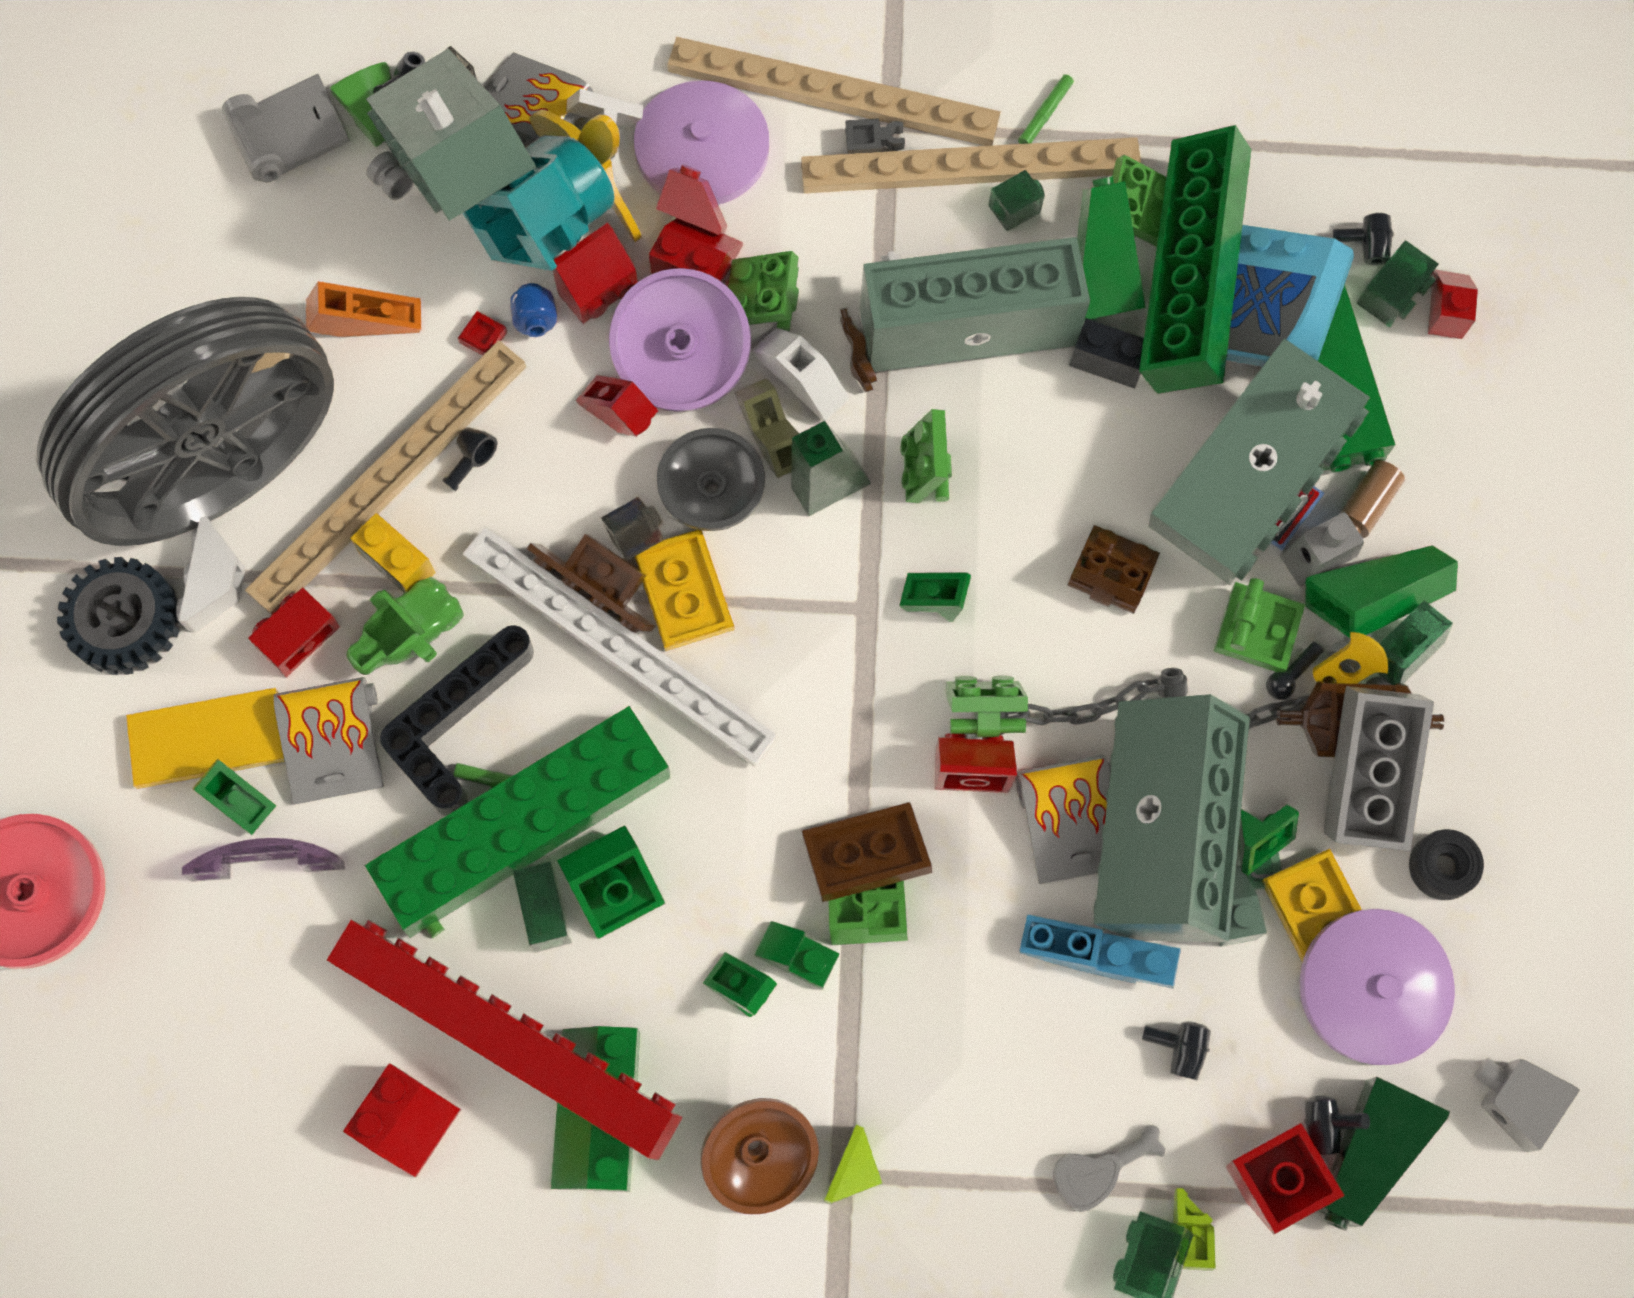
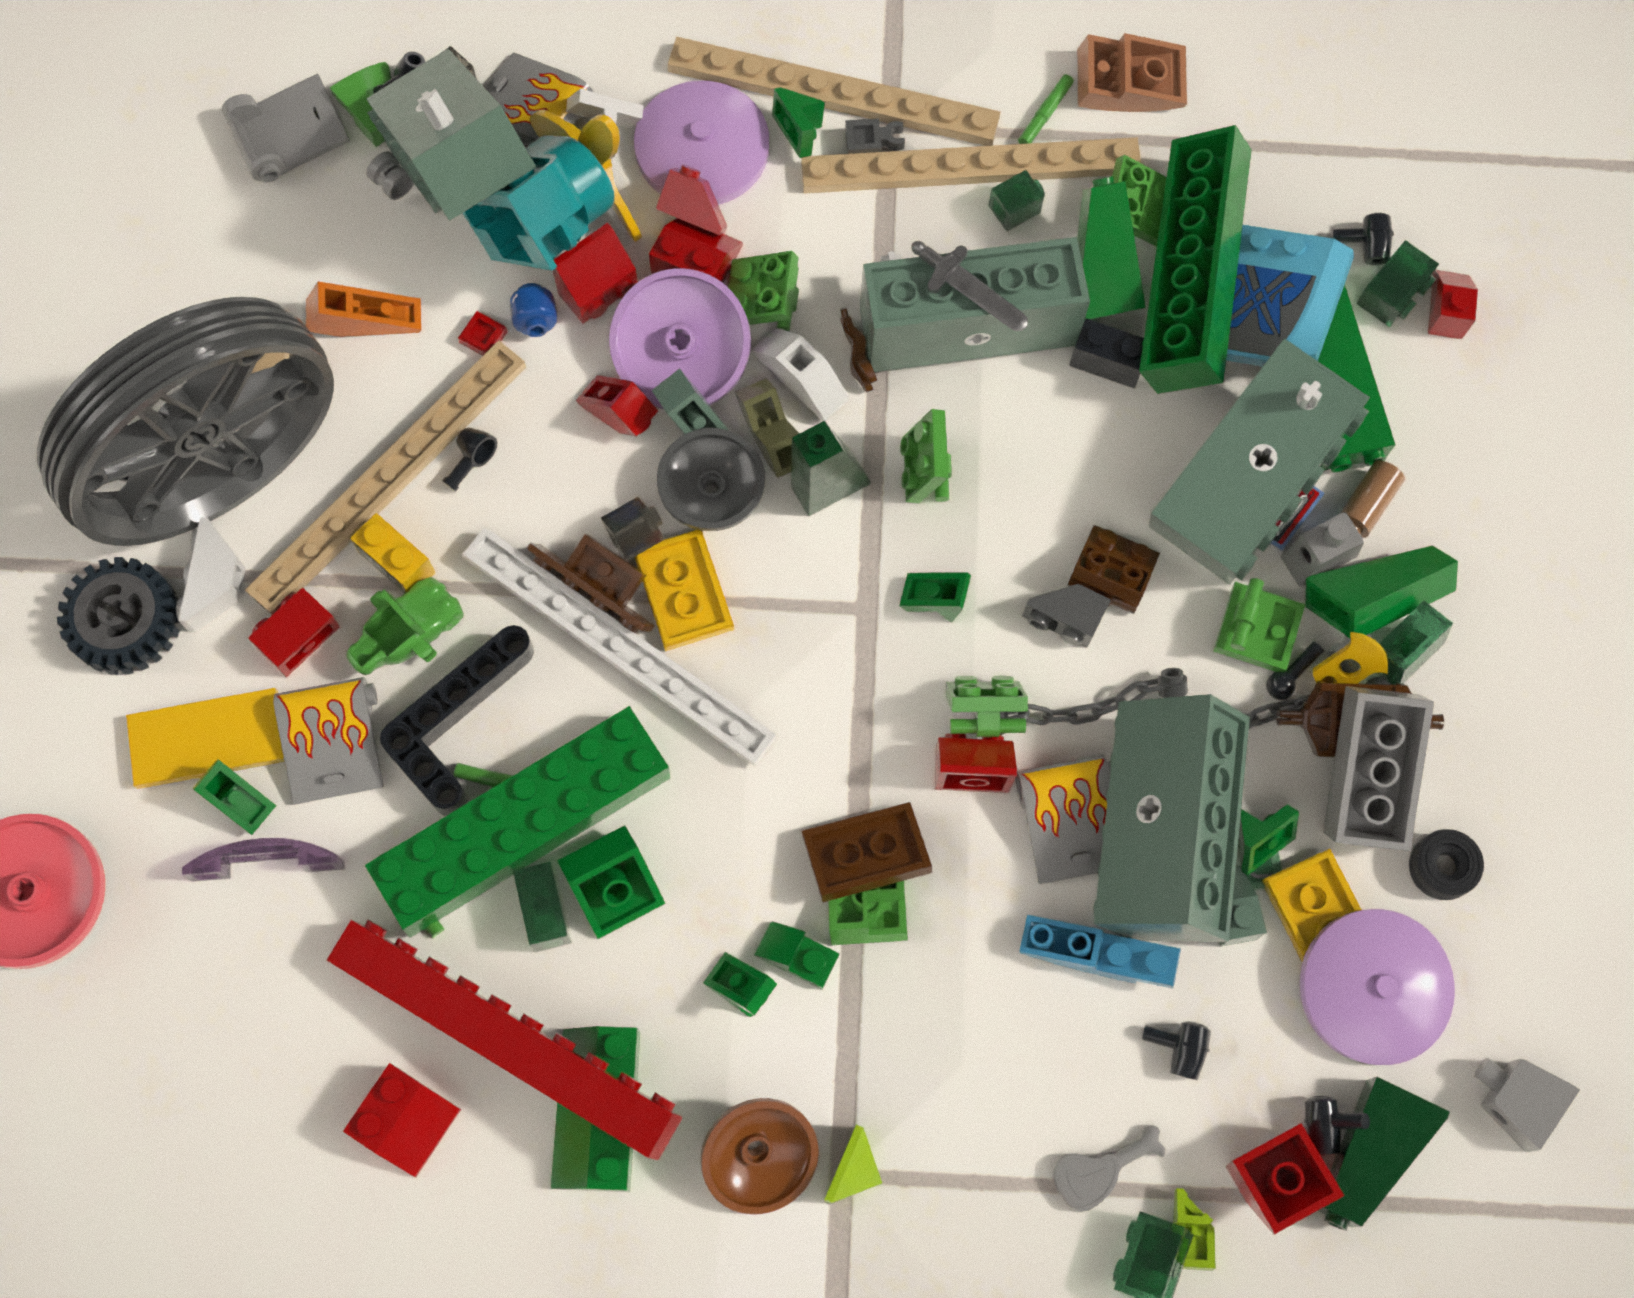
none -> sand green slope [652,368,729,434]
none -> green slope [772,87,825,158]
none -> flat silver sword [911,241,1028,331]
none -> dark grey slope [1022,584,1111,648]
none -> nougat slope [1077,33,1187,112]

